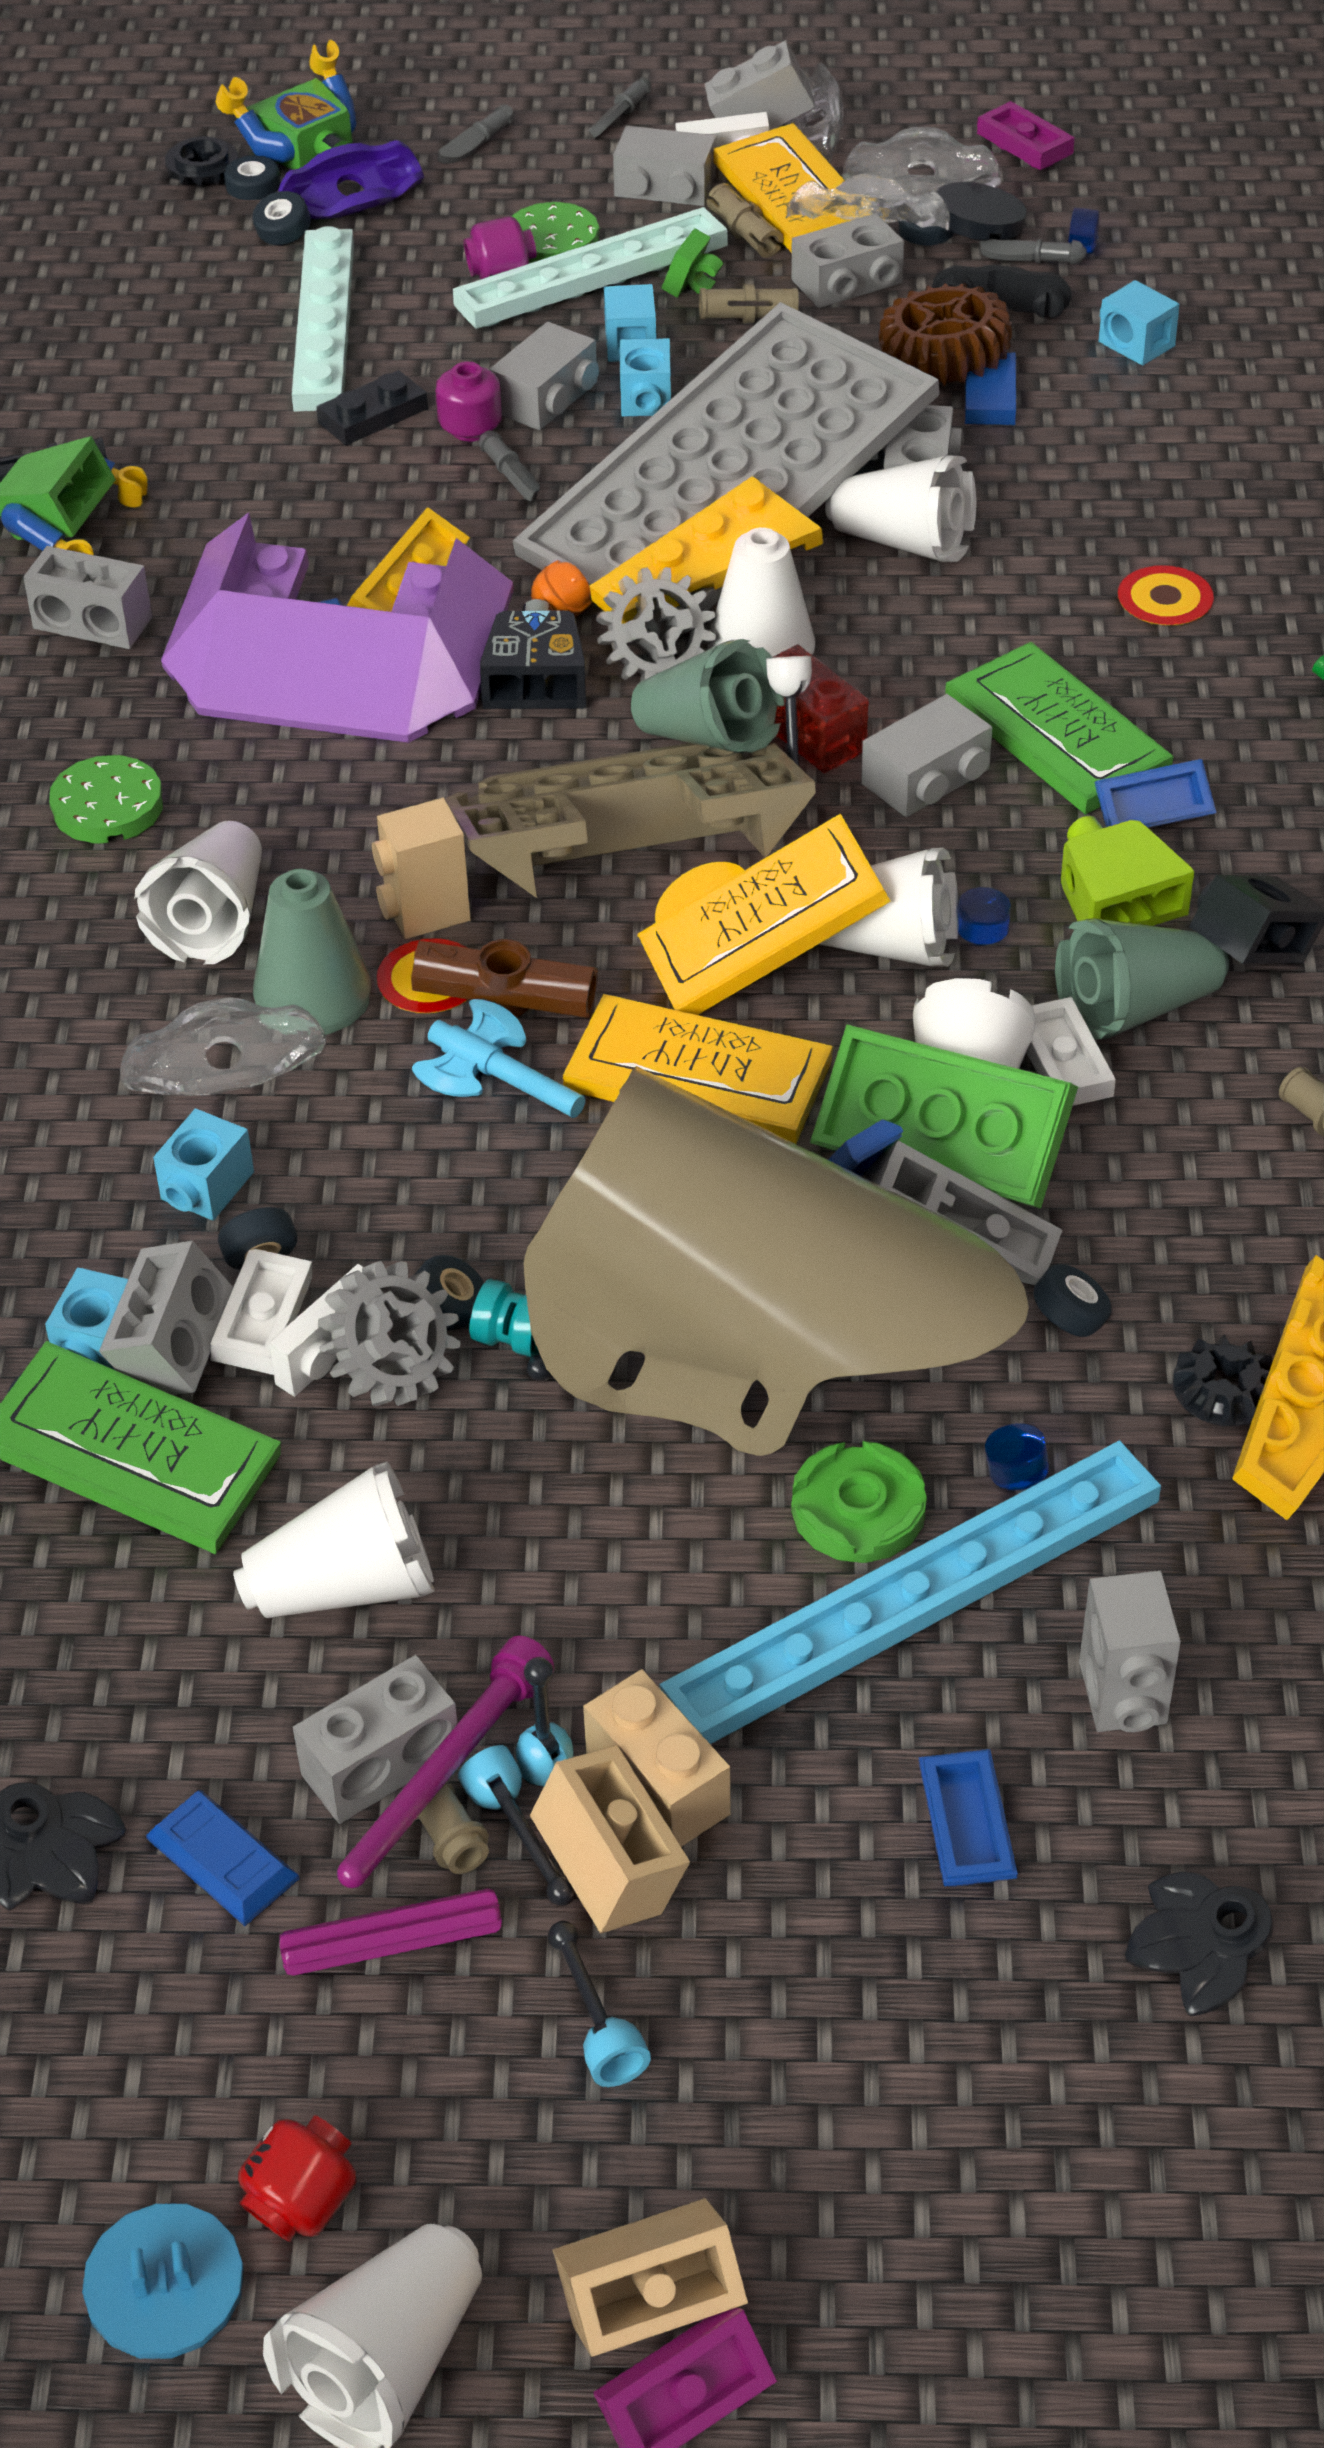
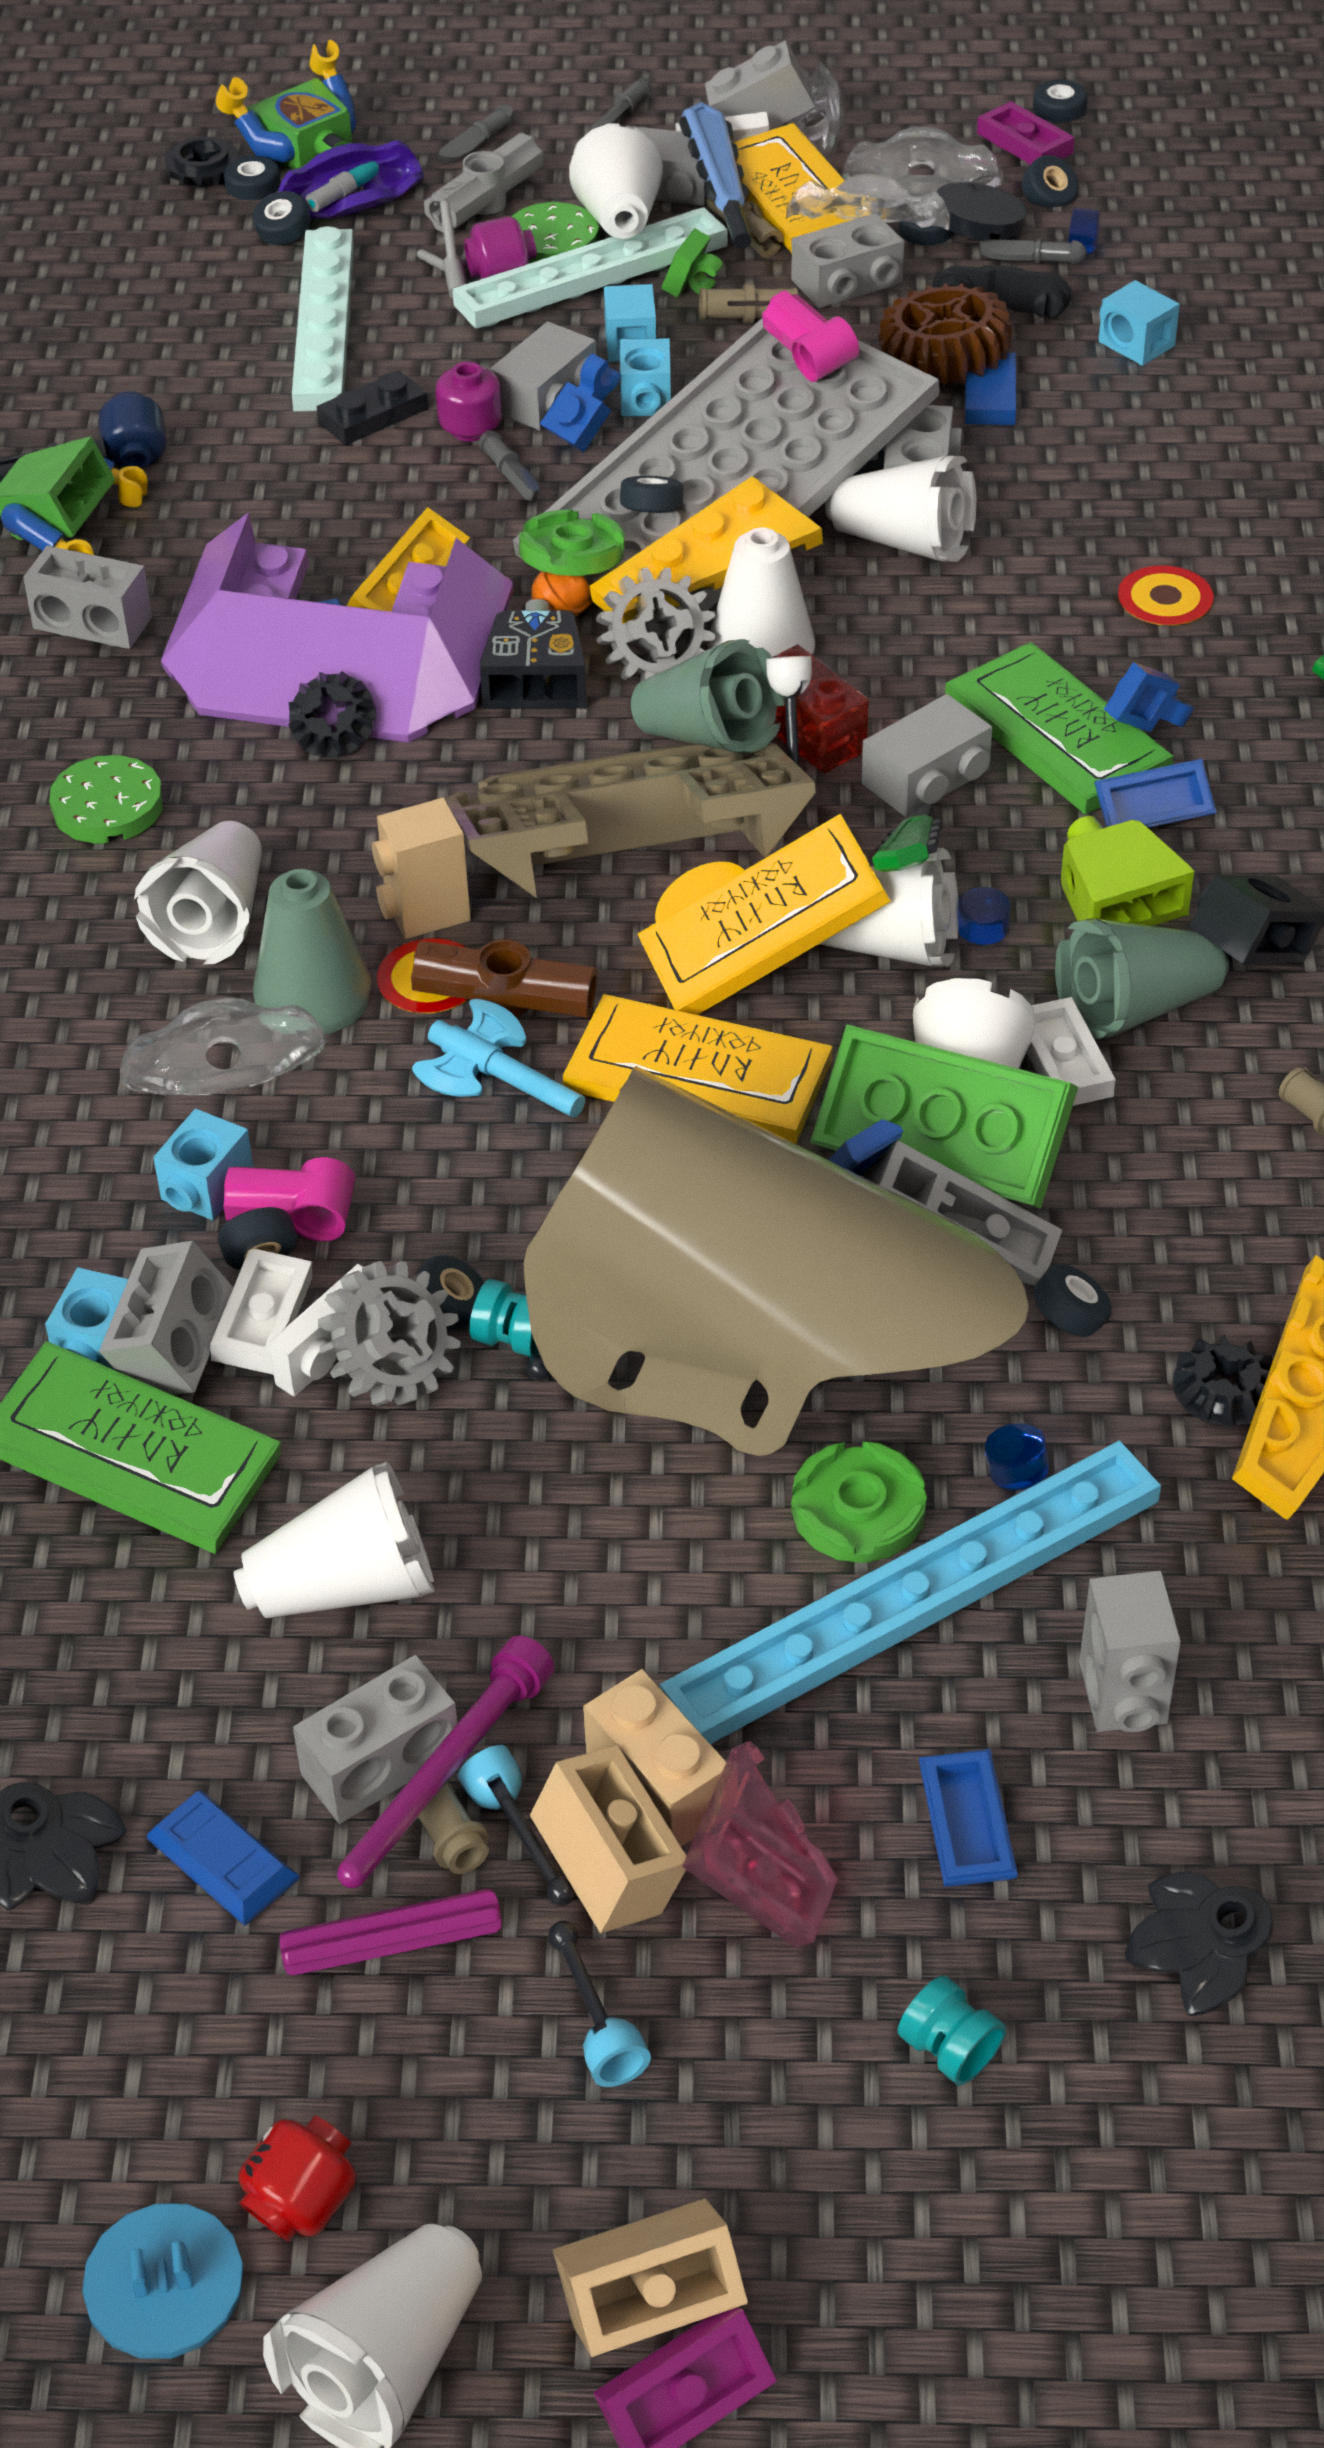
hinge [516,1657,574,1786] -> none
none -> dark blue head [98,391,167,469]
none -> dark pink piece [223,1157,356,1242]
none -> black gear [288,671,376,758]
none -> light grey piece [305,161,379,212]
none -> light grey plant [417,200,467,299]
none -> light grey piece [424,132,544,232]
none -> bright green tile [519,509,625,576]
none -> blue plate [540,353,621,453]
none -> white cone [569,123,663,239]
none -> black wheel [620,476,684,513]
none -> medium blue sword [679,102,752,249]
none -> clear pink wing [682,1741,838,1948]
none -> dark pink piece [762,290,860,382]
none -> green sword [867,803,942,872]
none -> teal wheel [897,1975,1007,2086]
none -> black wheel [1022,155,1079,207]
none -> black wheel [1033,79,1088,123]
none -> blue plate [1104,662,1195,732]

